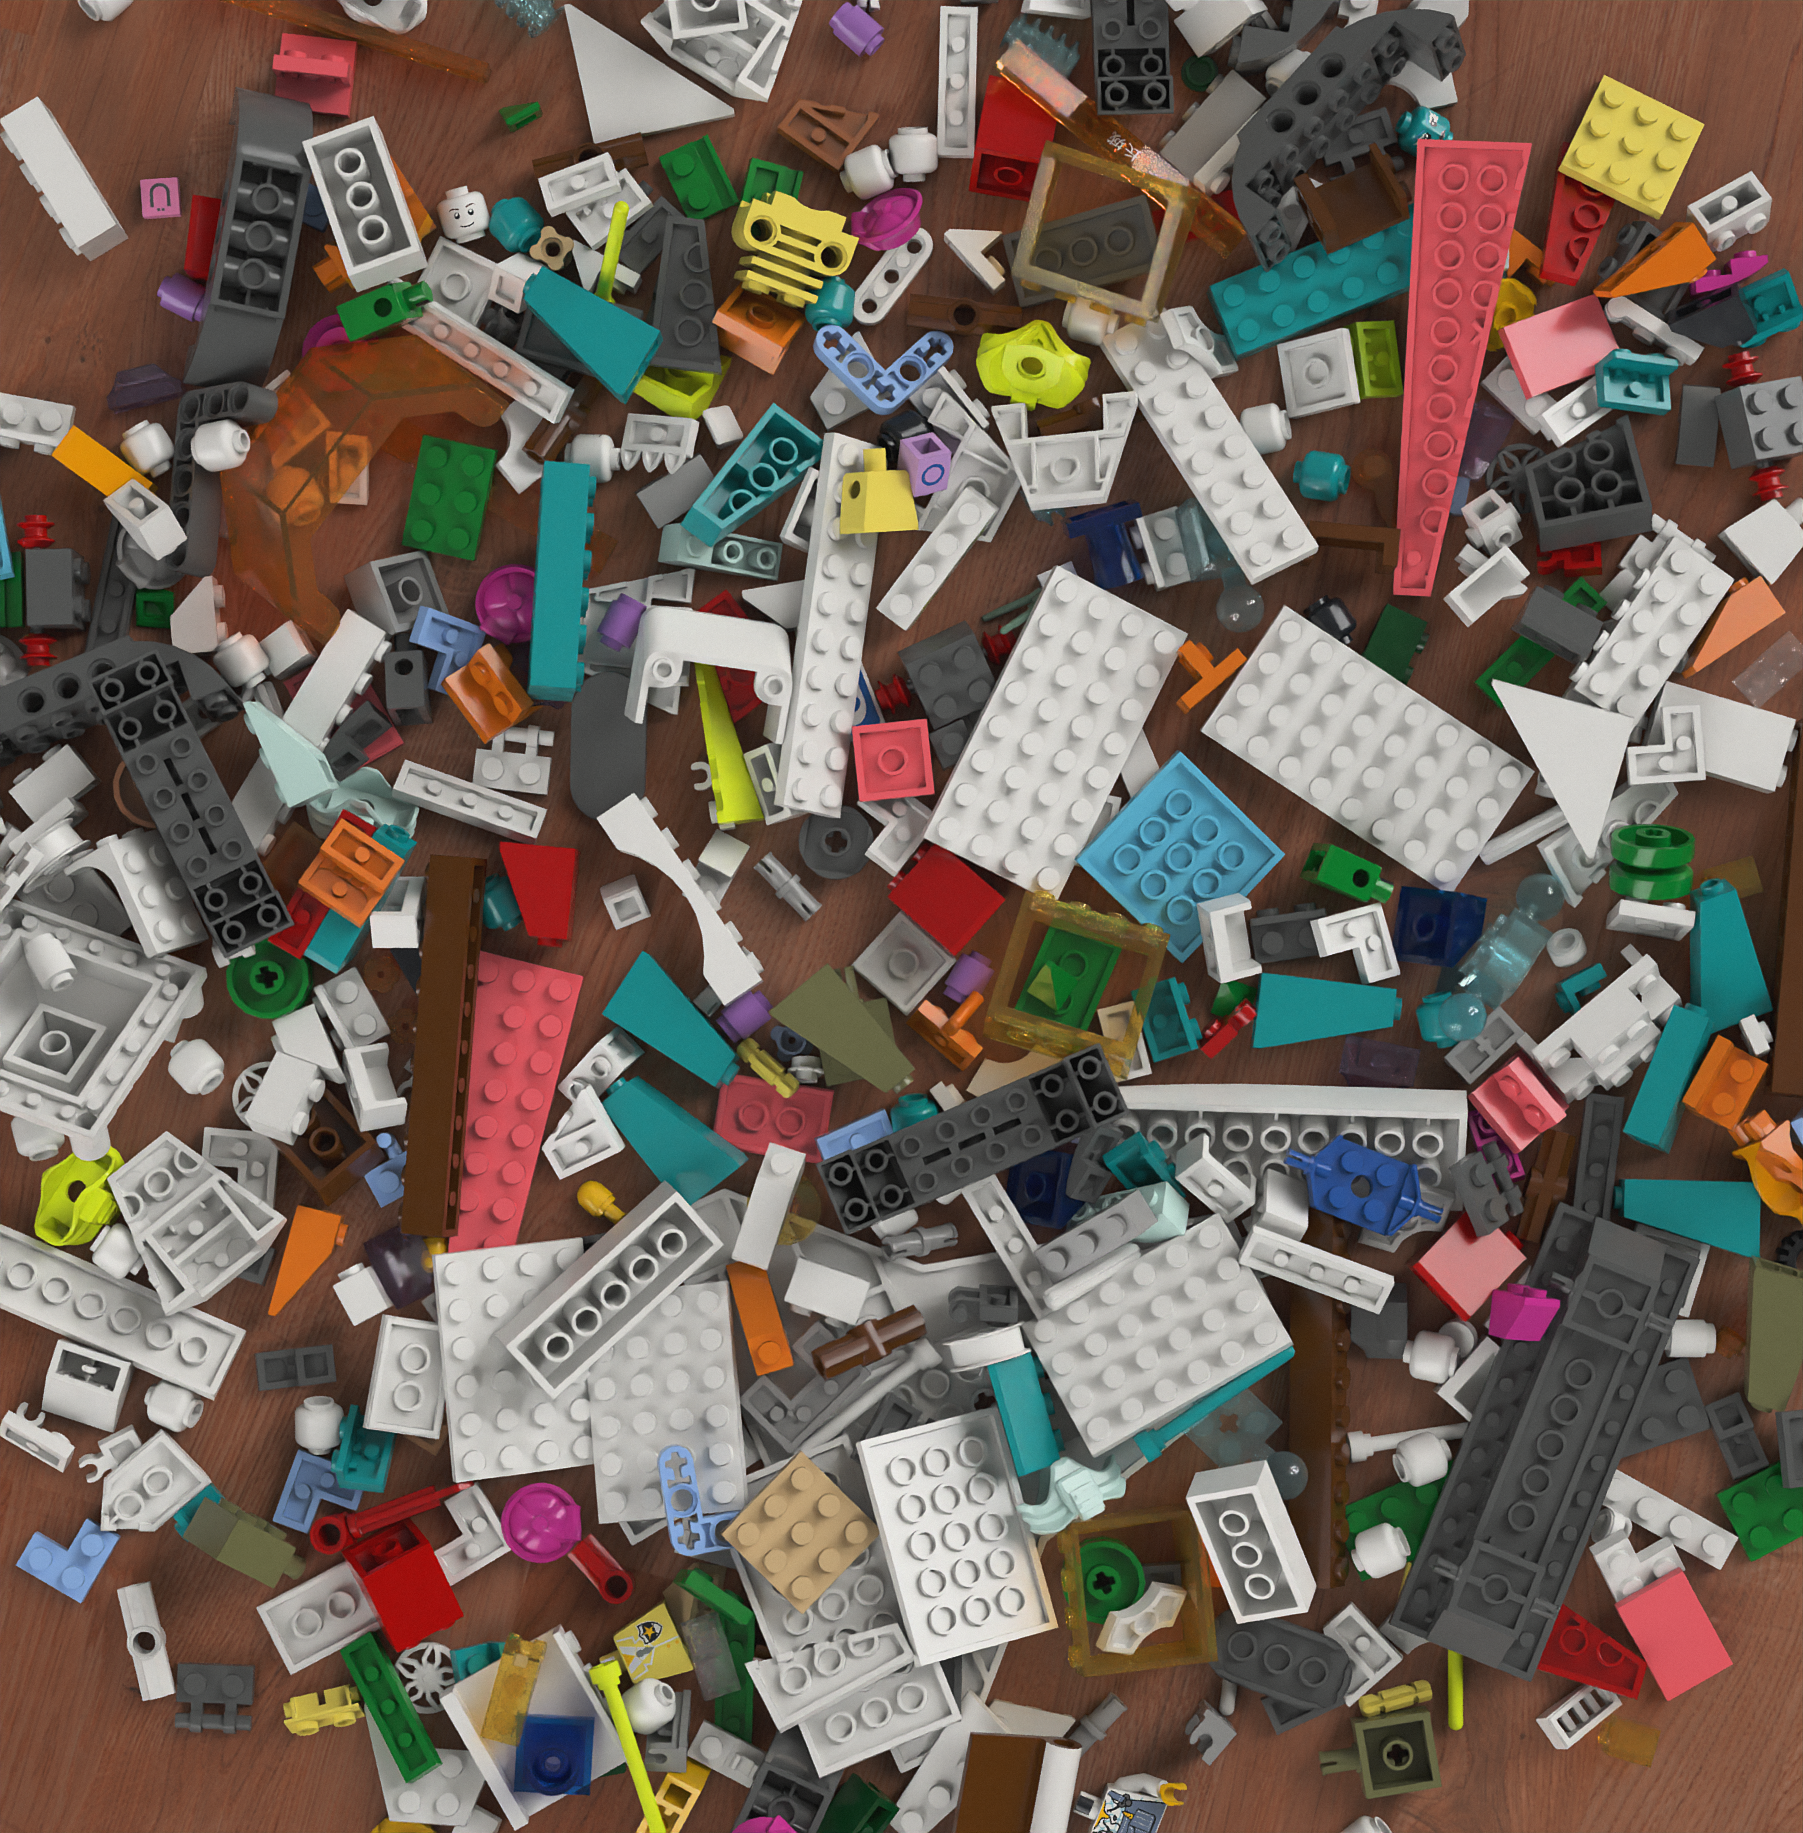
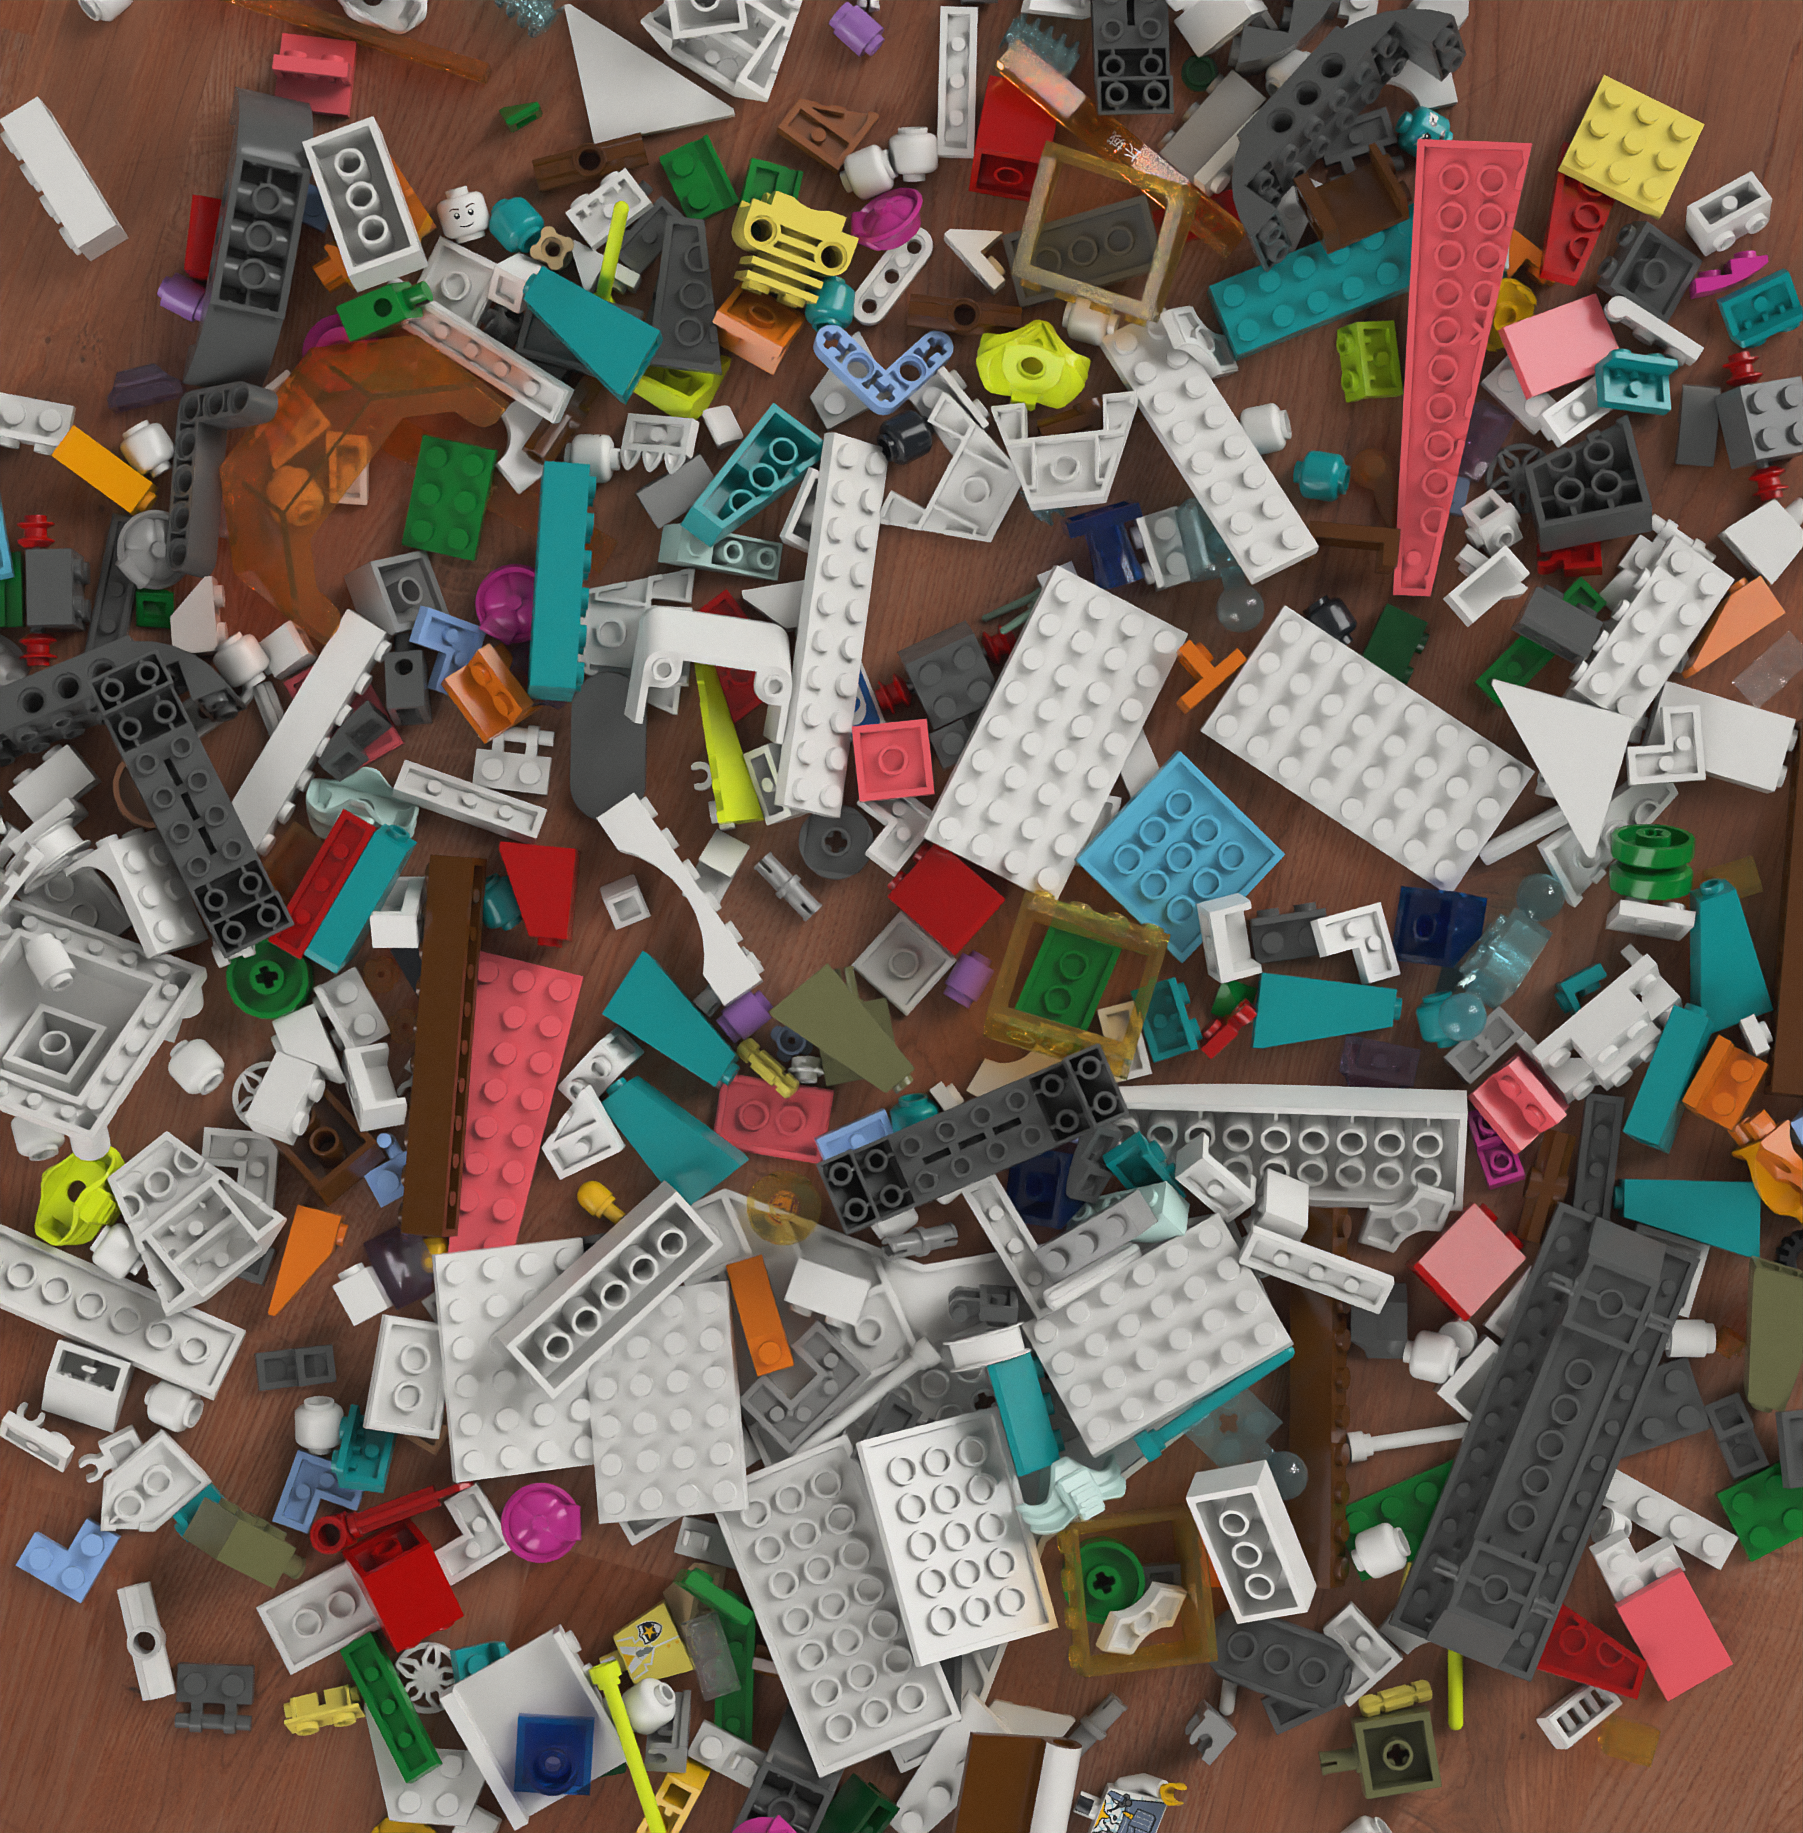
white slope [103,479,188,561] -> none
bright pink tile [140,177,182,219] -> none
white head [191,419,250,472] -> none
light aqua slope [243,701,340,808] -> none
orange slope [297,818,405,928] -> none
clear yellow plate [480,1632,547,1747] -> none
white plate [538,152,622,217] -> none
red piece [567,1533,636,1604] -> none
medium lavender brick [596,593,647,652] -> none
light blue beam [657,1444,741,1556] -> none
tan plate [720,1450,880,1614] -> none
white slope [732,1142,806,1270] -> none
white wing [744,1623,915,1733] -> none
reddish brown piece [811,1304,927,1381] -> none
light yellow torso [839,448,919,534] -> none
white brick [876,486,1000,631] -> none
lavender brick [897,432,952,497] -> none
orange plate [906,991,984,1071] -> none
green slope [1026,959,1079,1012] -> none
white plate [1277,328,1360,419] -> none
blue plate [1283,1135,1444,1237] -> none
green torso [1299,843,1394,904] -> none
white head [1392,1432,1452,1487] -> none
dark grey plate [1449,1141,1524,1237] -> none
dark pink slope [1488,1283,1560,1341] -> none
white tile [1546,928,1587,967] -> none
orange slope [1593,222,1716,298] -> none
black slope [1668,281,1757,348] -> none

